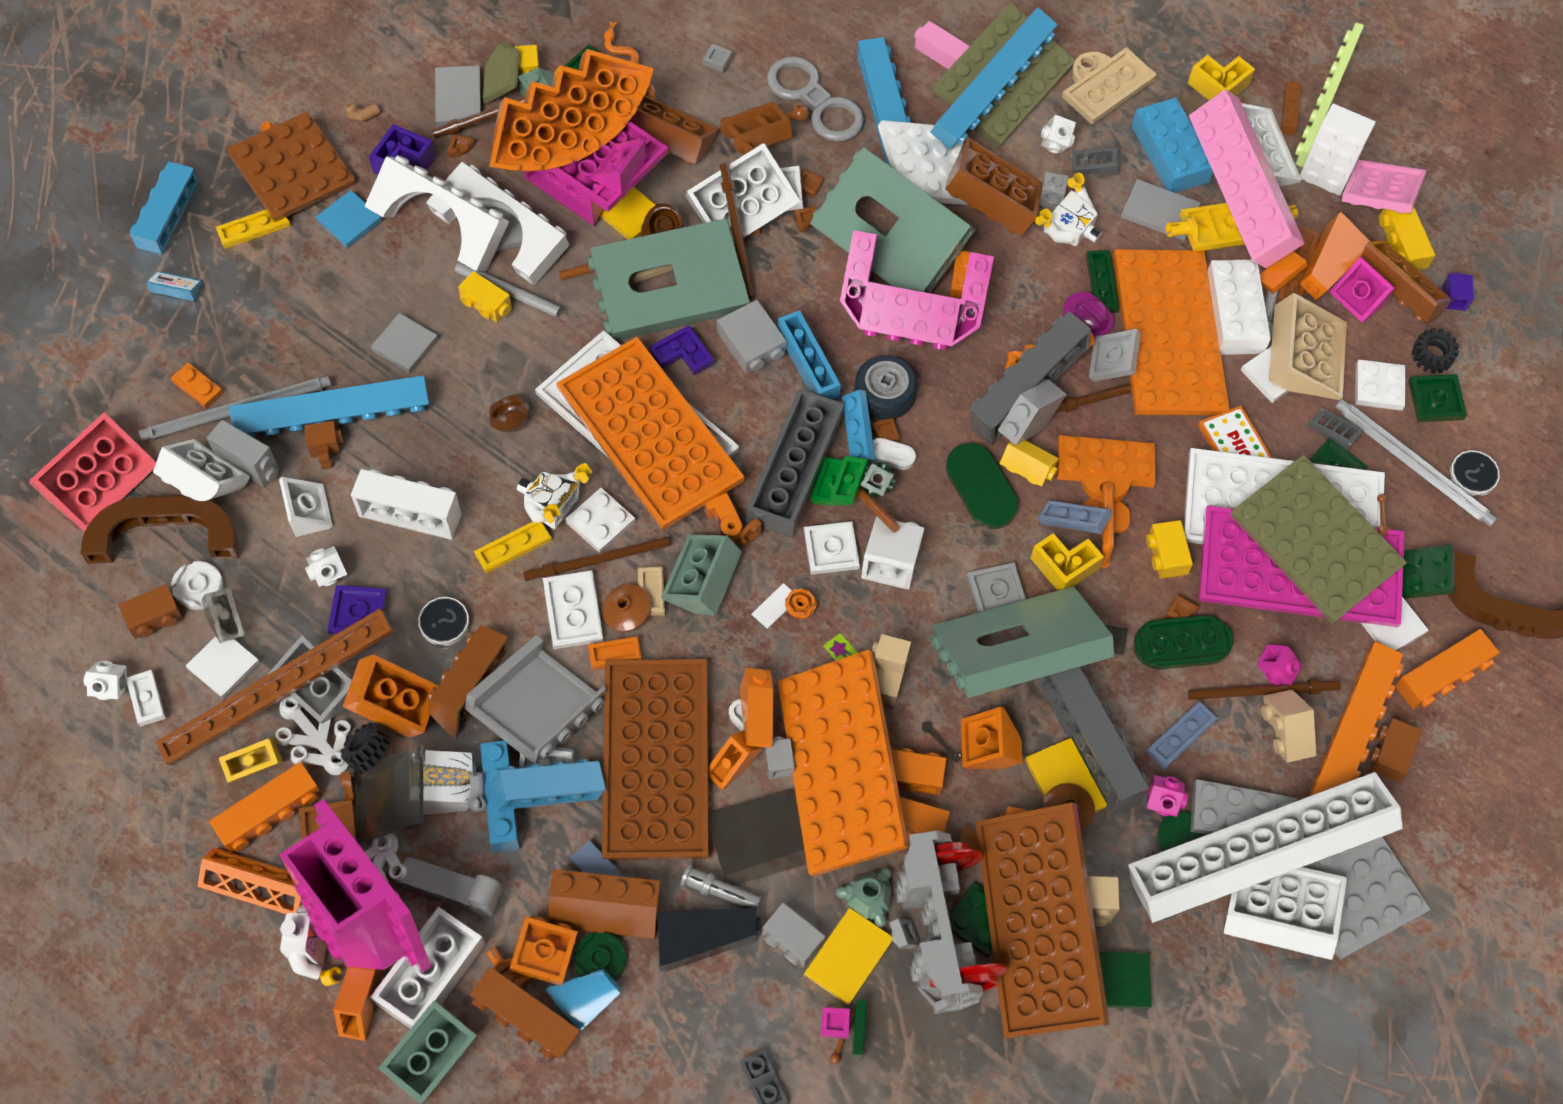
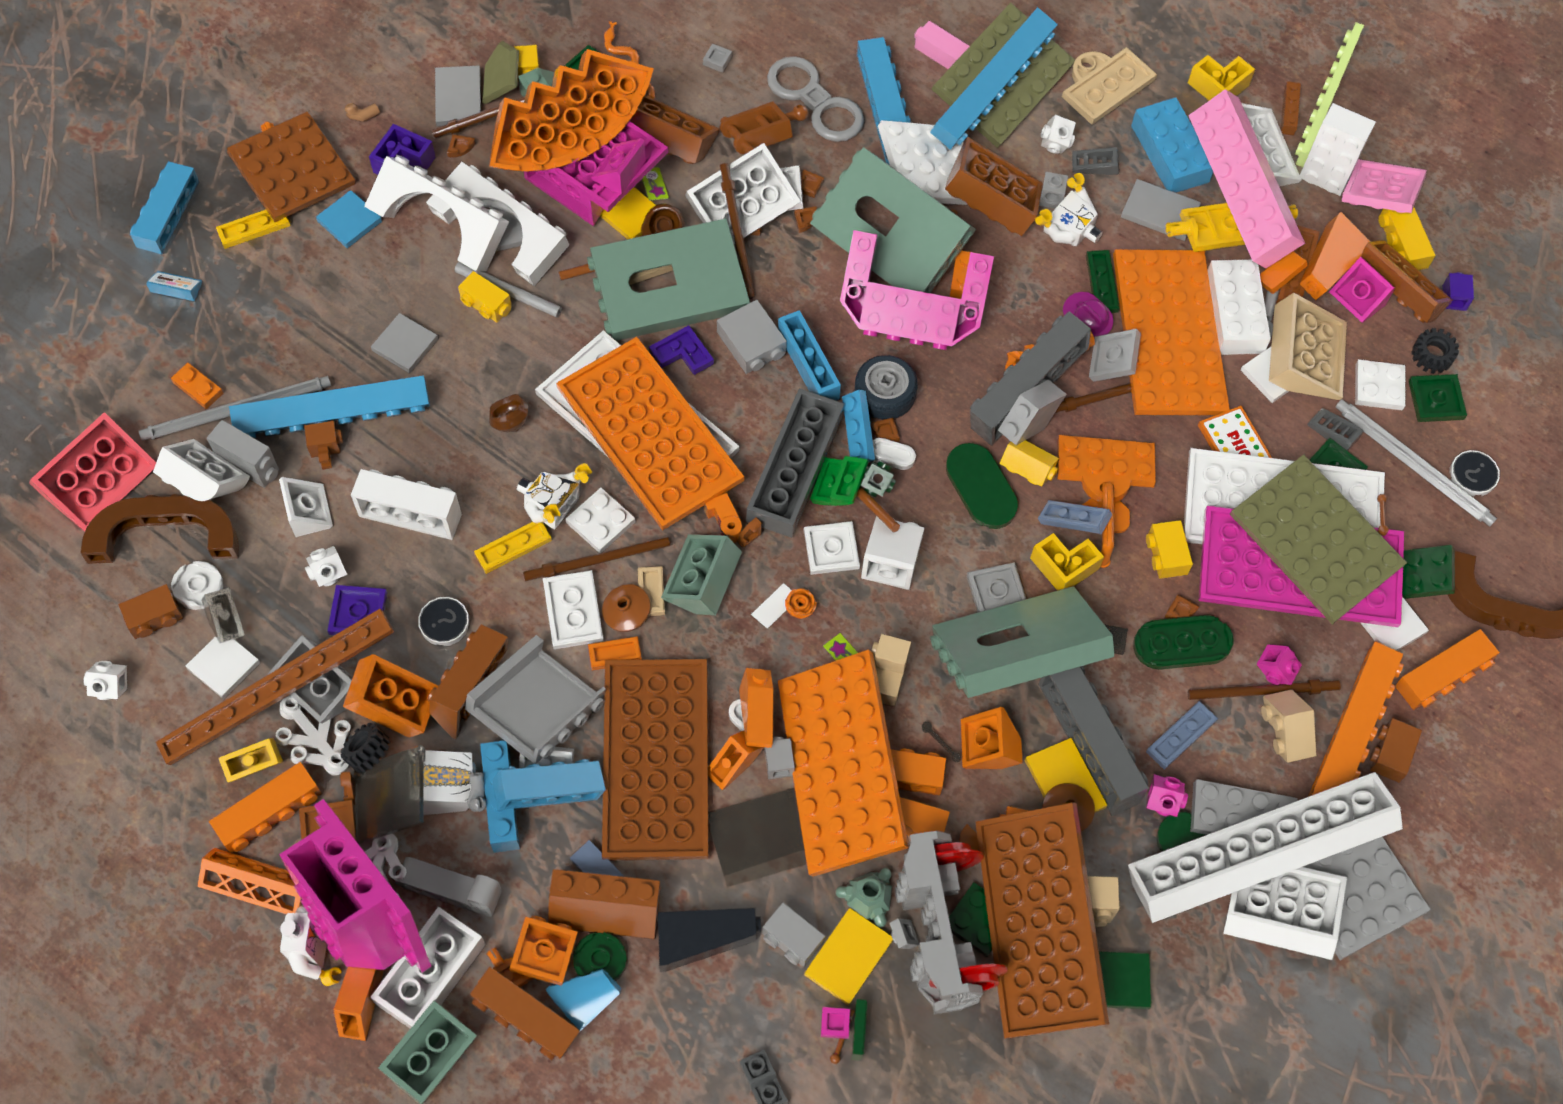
white plate [126,670,166,727] -> none
light grey pin [680,864,762,913] -> none
none -> sticker [642,167,669,200]

